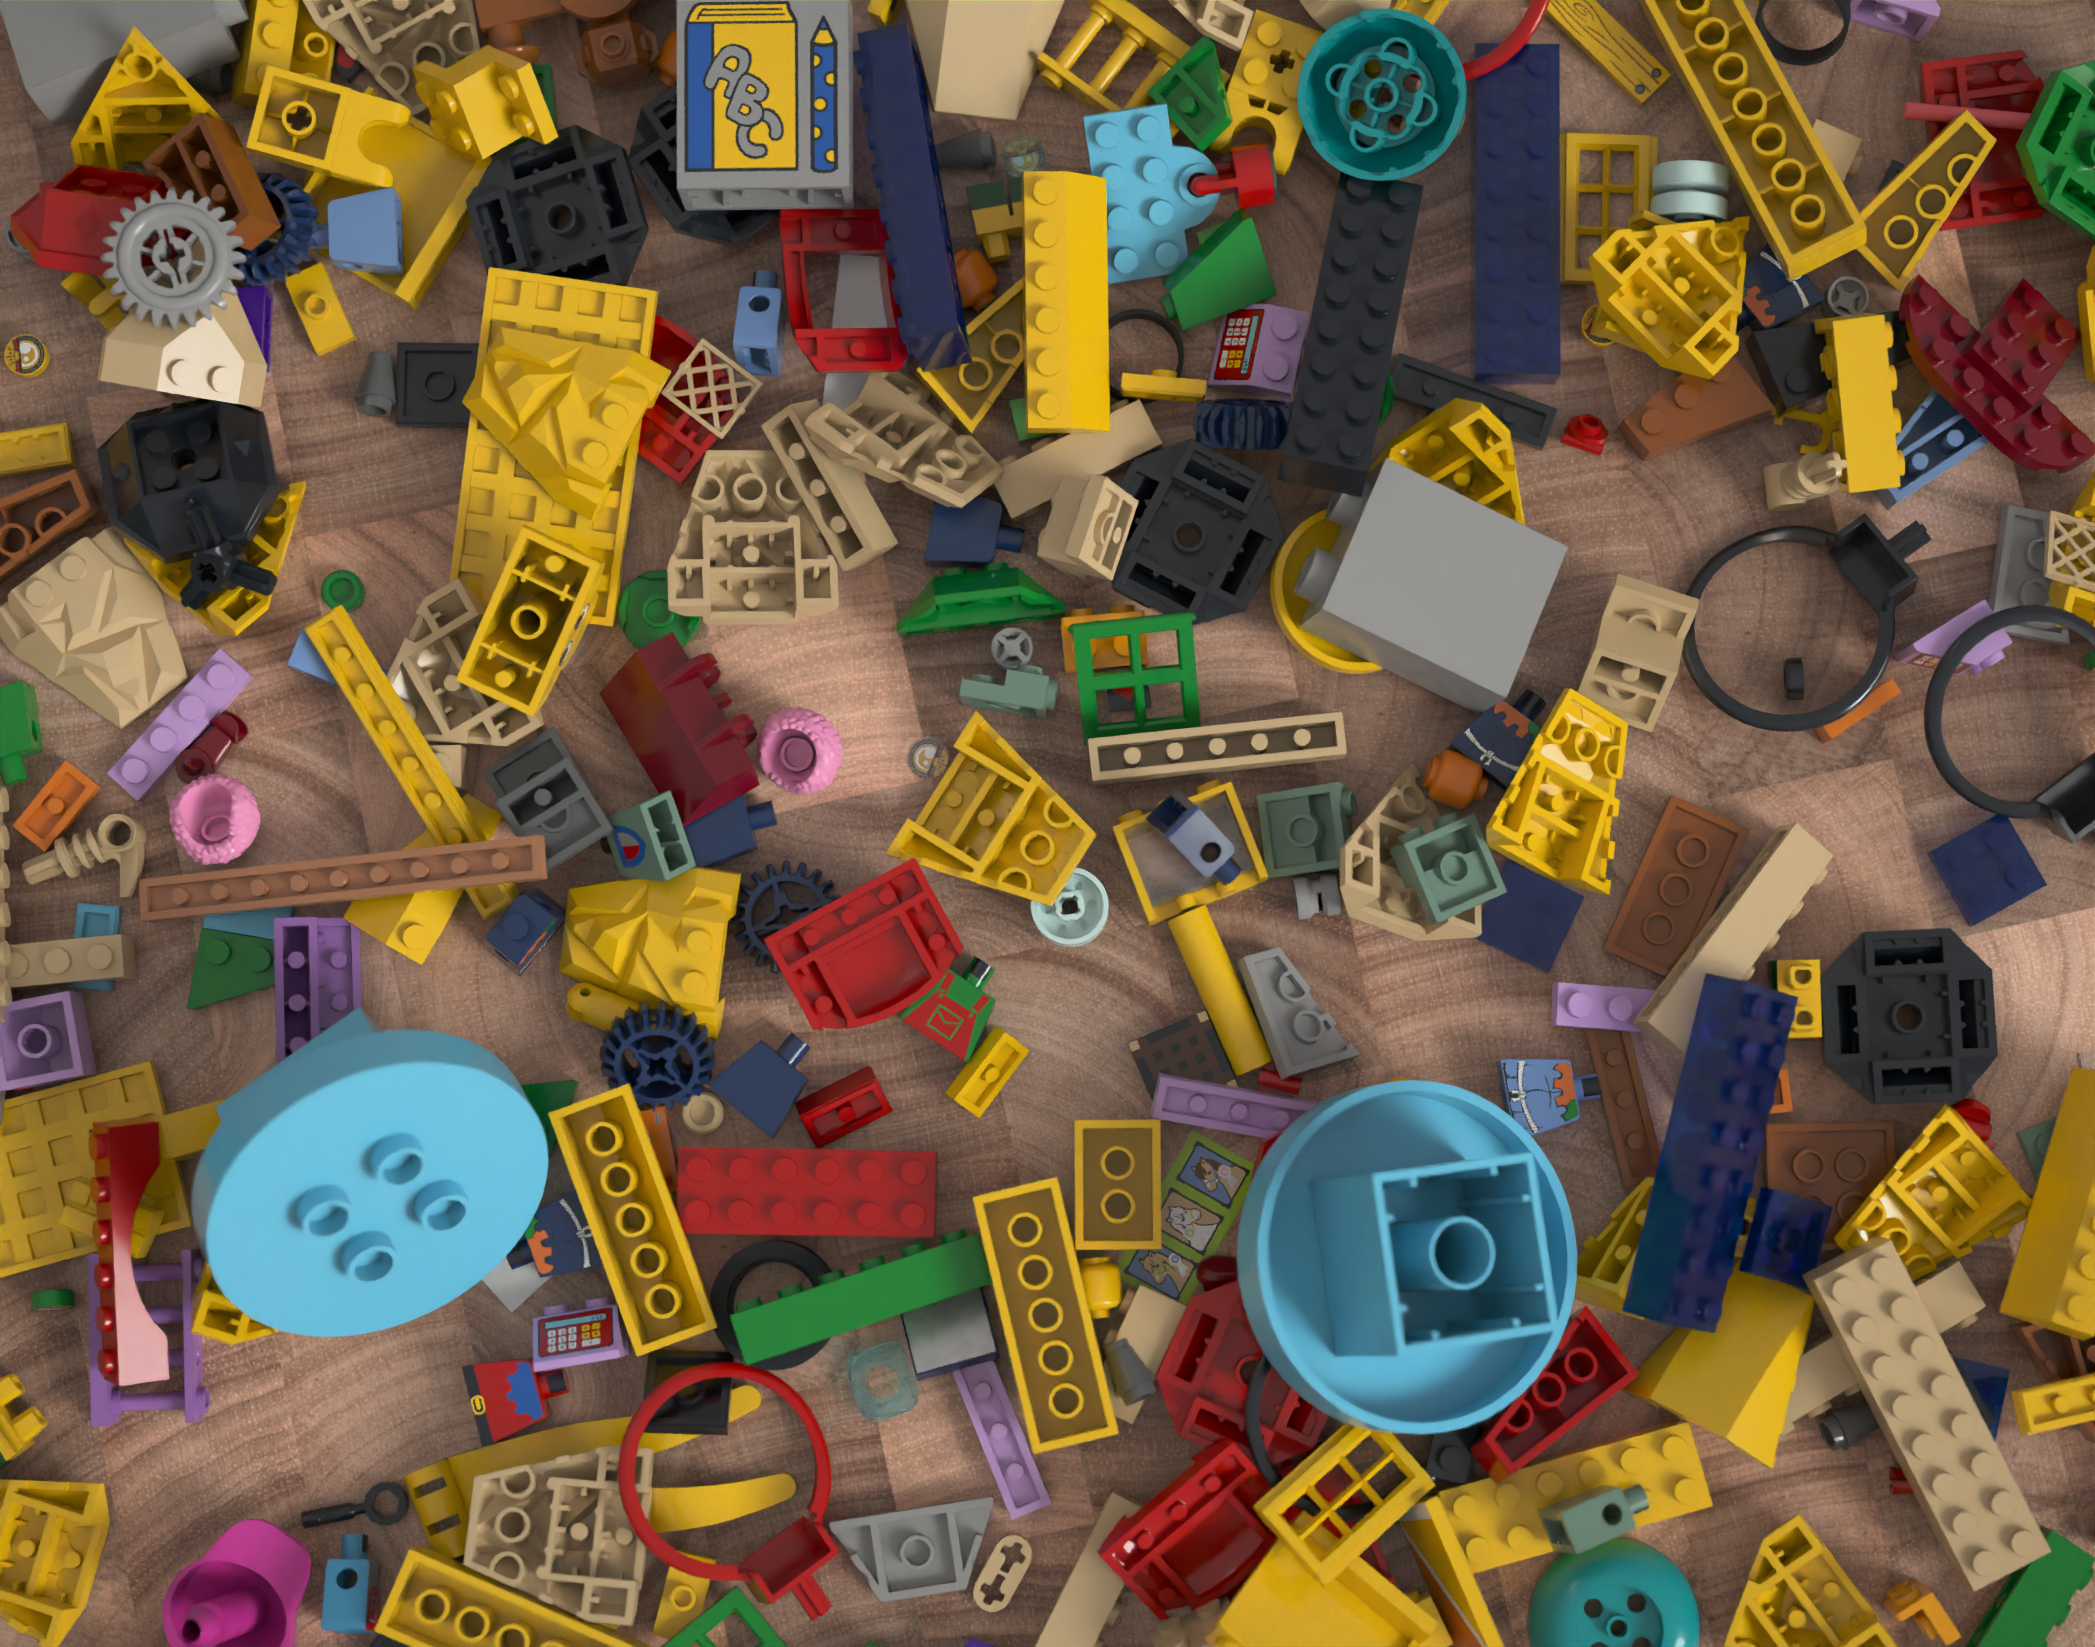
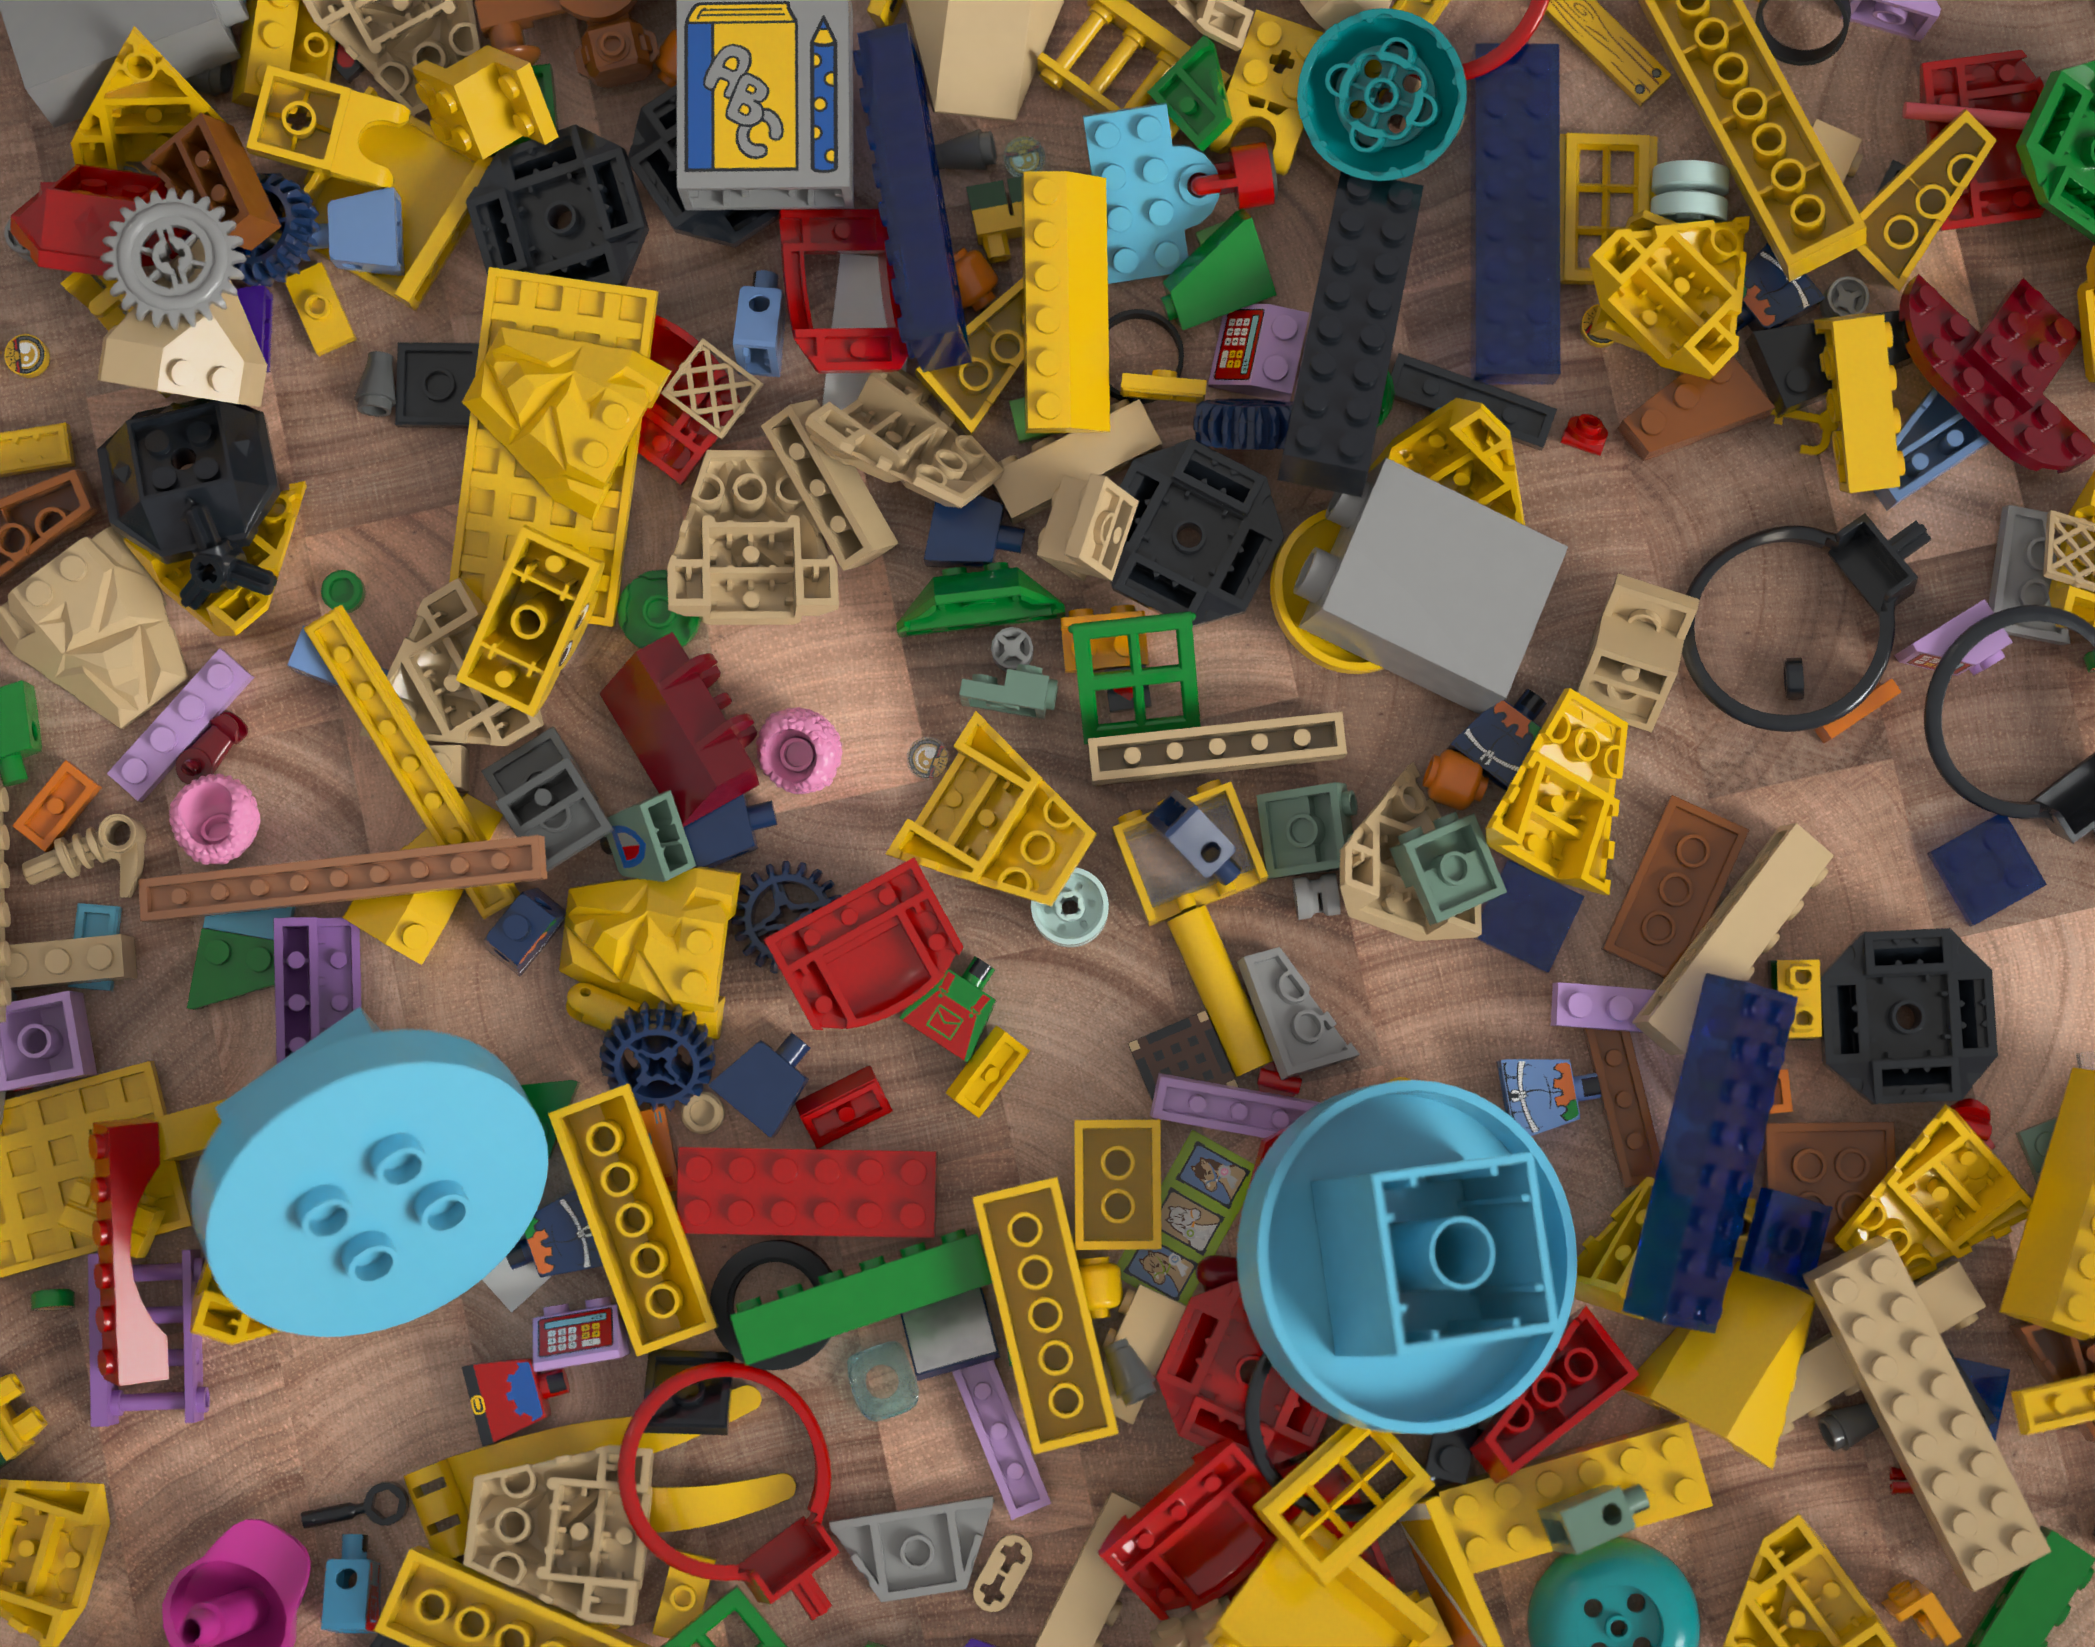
tan piece [1763,452,1847,511] -> none

